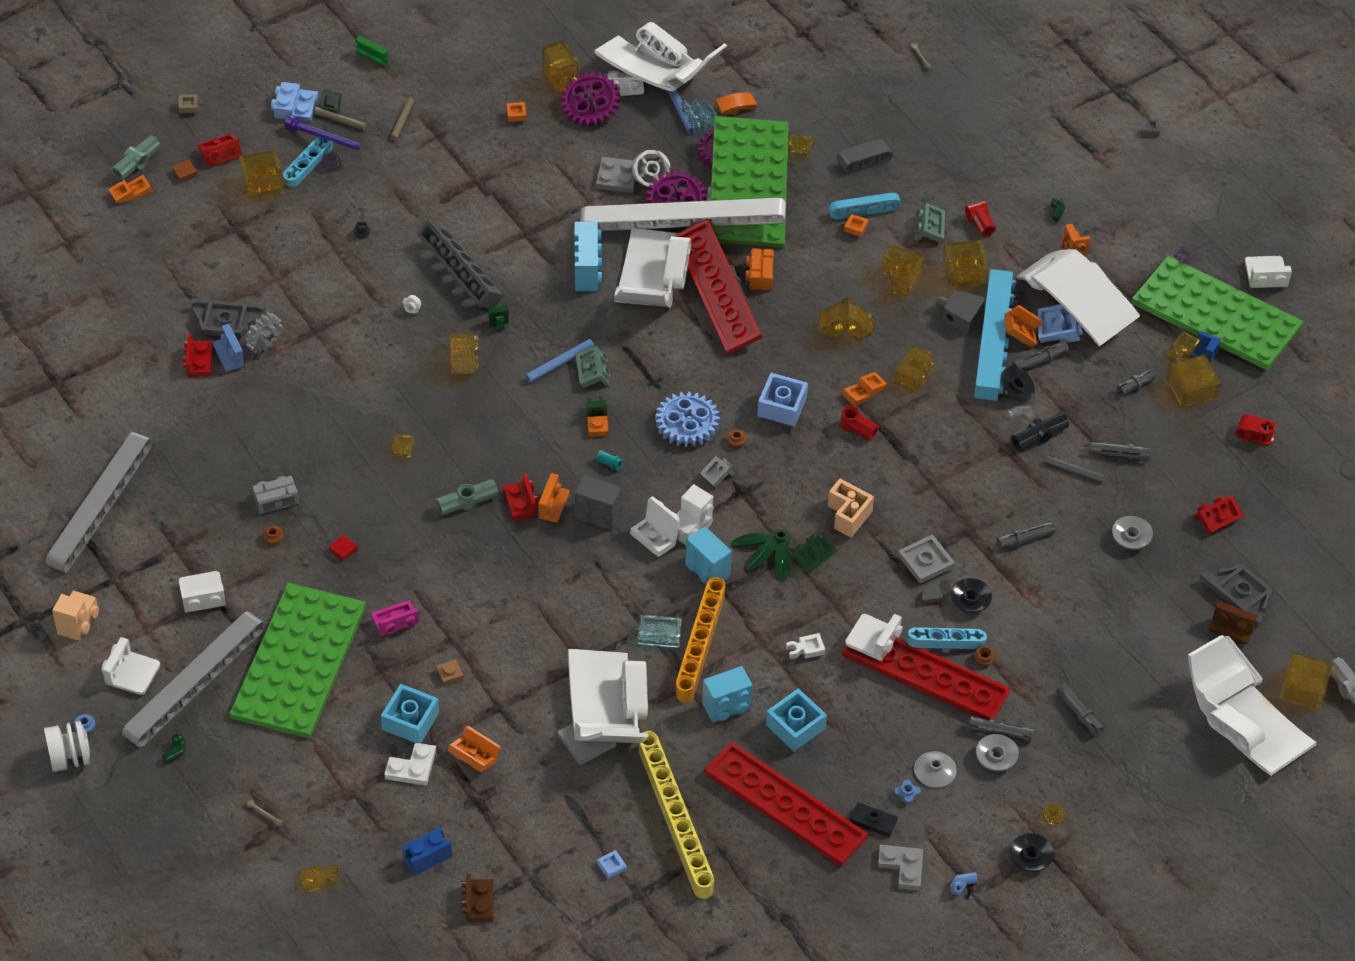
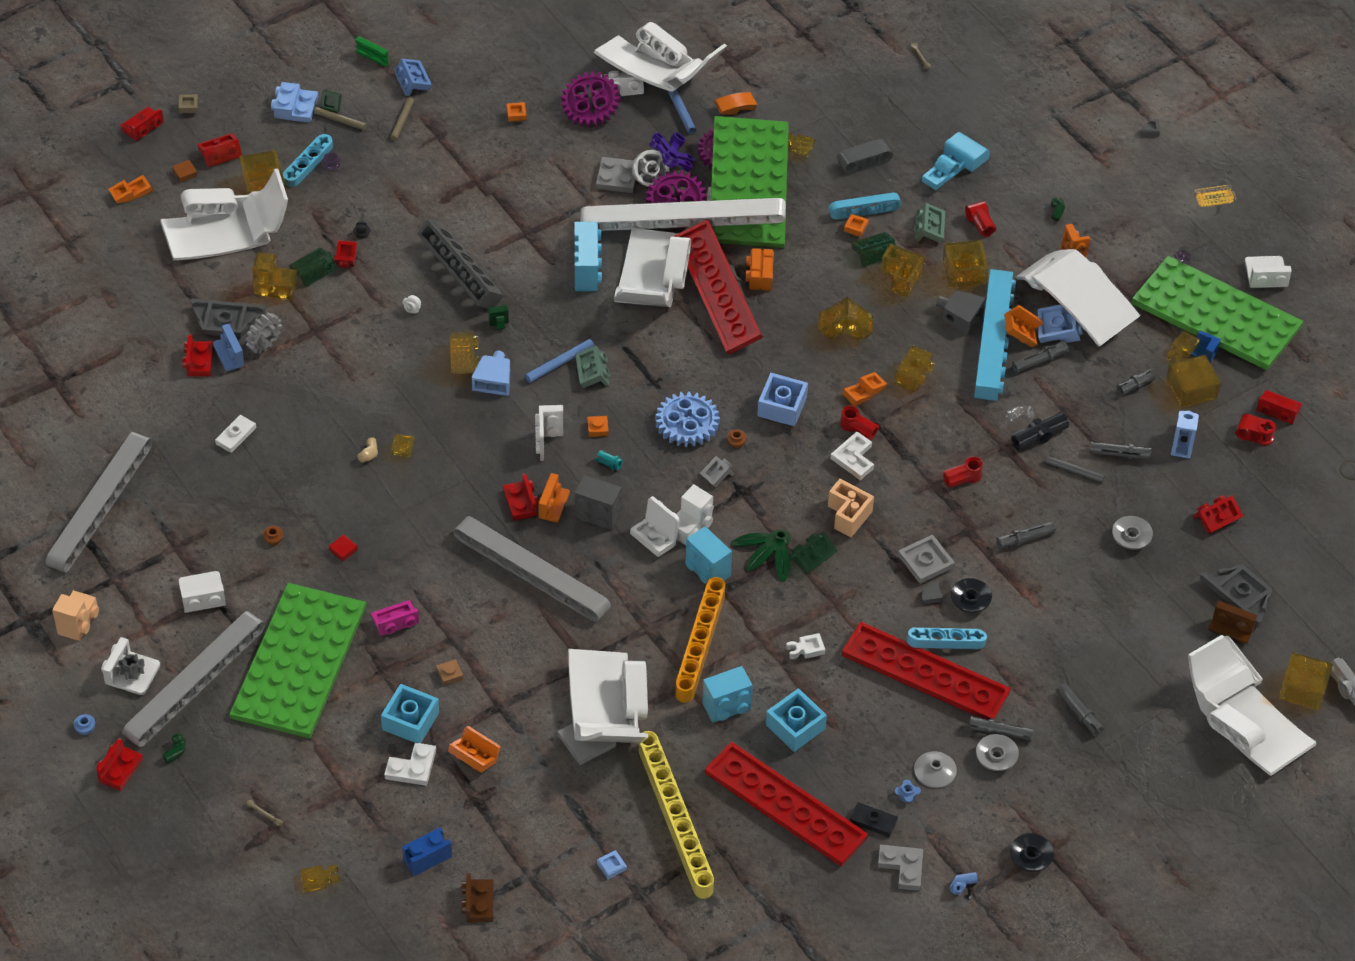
white wheel [44,720,90,772] -> none
sand green piece [111,135,161,181] -> none
light grey brick [252,476,299,514] -> none
dark purple piece [284,115,361,150] -> none
sand green piece [436,479,498,515] -> none
clear yellow brick [542,40,580,96] -> none
dark green tile [586,396,607,417] -> none
clear light blue plate [638,615,682,647] -> none
clear light blue plate [681,100,718,131] -> none
white bracket [846,614,903,661] -> none
dark orange plate [974,646,995,666] -> none
black dish [1001,366,1035,401] -> none
clear yellow plate [1043,803,1064,824] -> none
none -> red bracket [96,738,143,791]
none -> dark grey gear [119,654,145,680]
none -> red bracket [120,106,164,141]
none -> white beam [160,169,288,260]
none -> white plate [215,415,256,453]
none -> clear yellow brick [252,252,298,300]
none -> clear green bracket [288,248,337,286]
none -> red bracket [334,240,358,268]
none -> tan arm [357,438,378,463]
none -> medium blue bracket [395,58,432,96]
none -> light grey beam [453,516,611,622]
none -> light blue torso [472,351,510,396]
none -> white bracket [535,405,563,461]
none -> dark purple plant [649,132,695,172]
none -> white plate [830,432,874,481]
none -> clear green bracket [851,232,897,266]
none -> medium azure plate [922,132,990,190]
none -> red piece [942,456,983,488]
none -> light blue torso [1171,411,1199,459]
none -> clear tile [1194,184,1236,207]
none -> red bracket [1256,390,1302,424]

